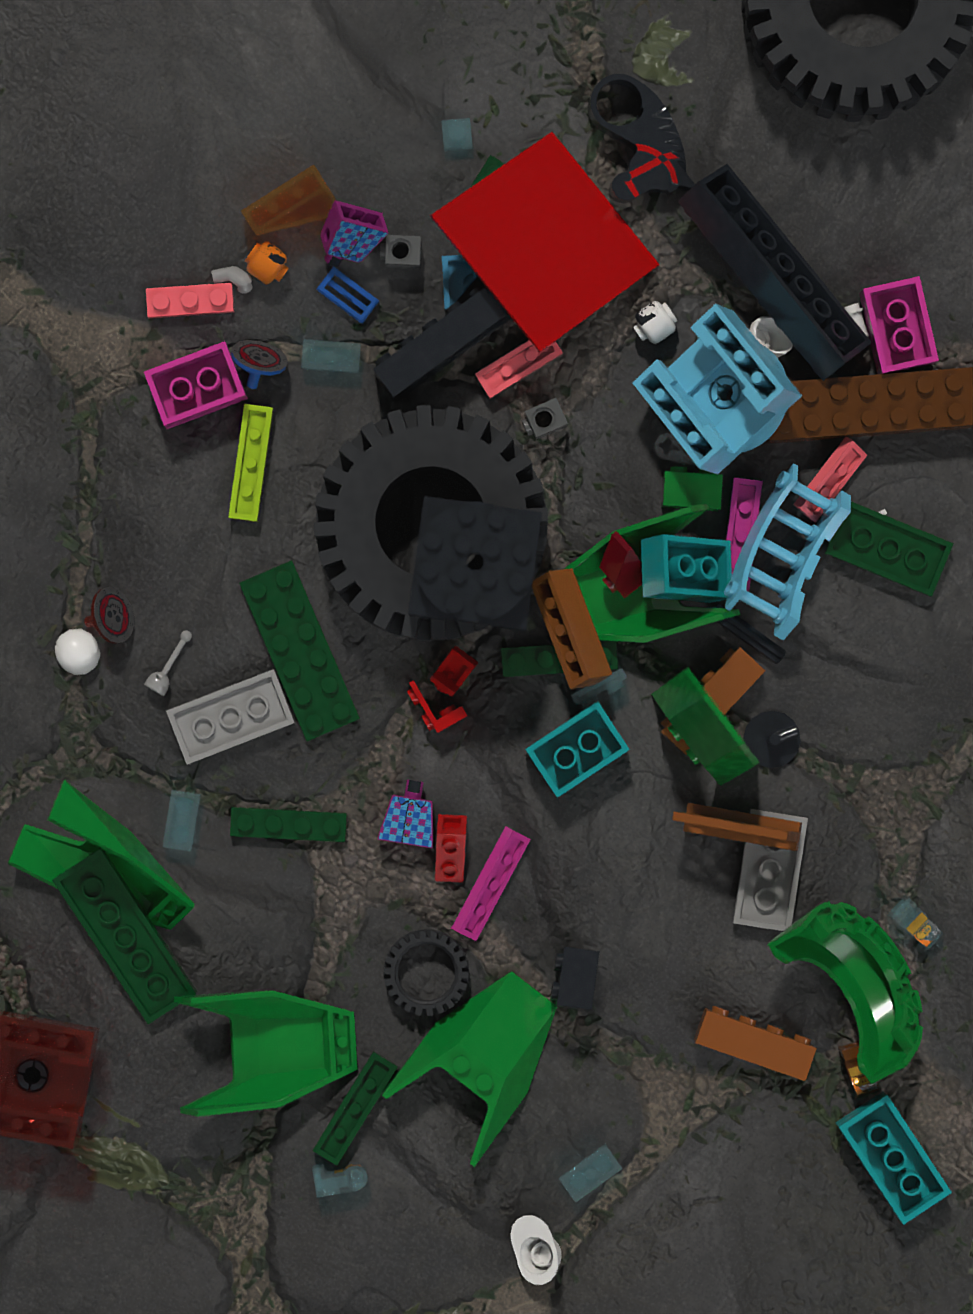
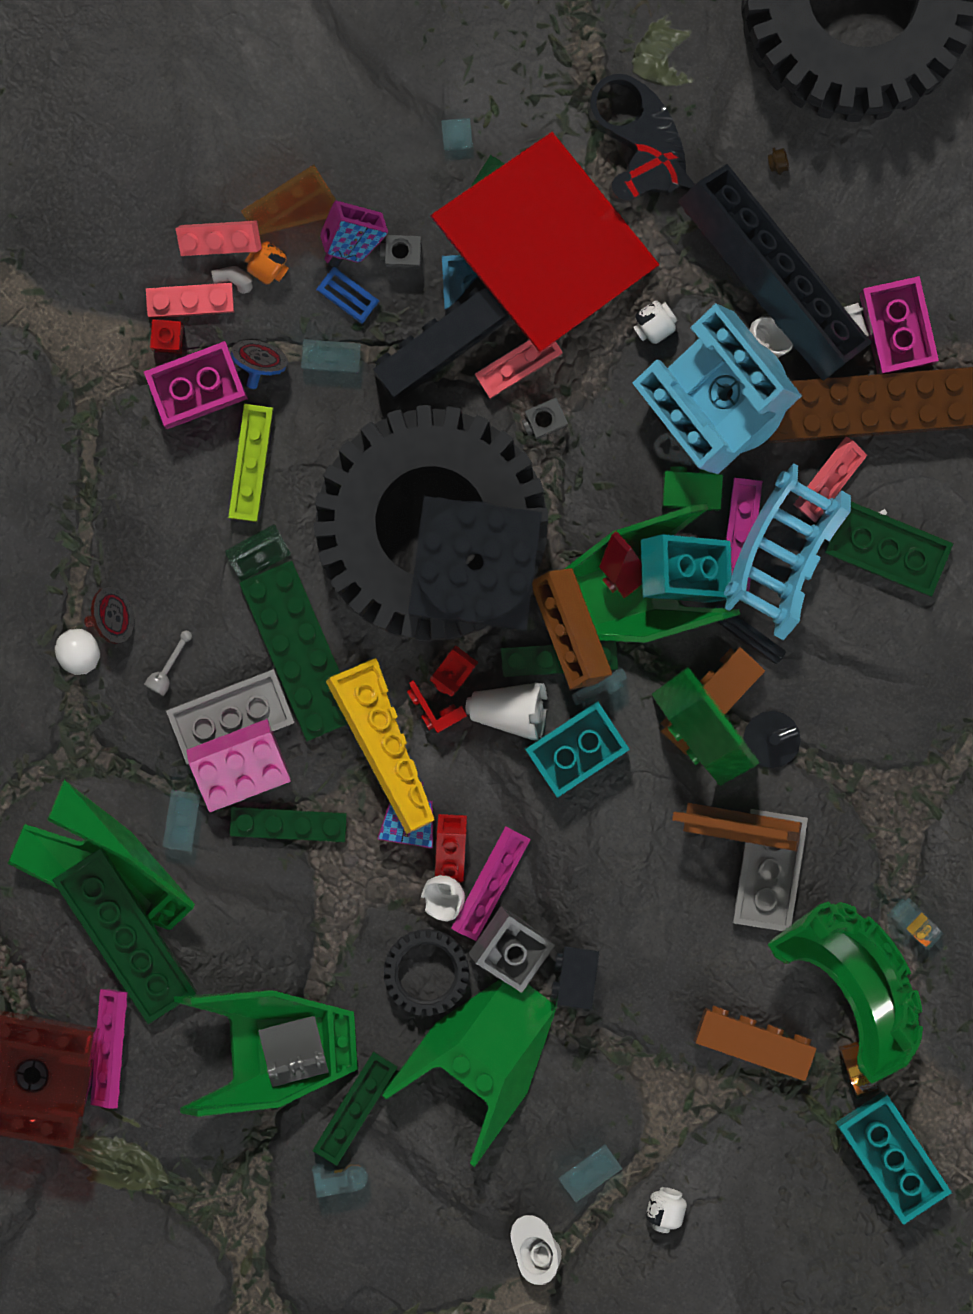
none -> dark pink plate [90,989,127,1109]
none -> red brick [150,319,184,354]
none -> coral plate [175,220,262,256]
none -> dark pink brick [186,719,291,813]
none -> clear green slope [225,524,291,582]
none -> dark grey hinge [258,1016,328,1087]
none -> yellow wing [326,658,434,834]
none -> white hair [421,875,465,922]
none -> white cone [466,683,547,741]
none -> dark grey slope [468,906,555,993]
none -> white head [646,1187,687,1233]
none -> dark brown plate [768,147,789,175]

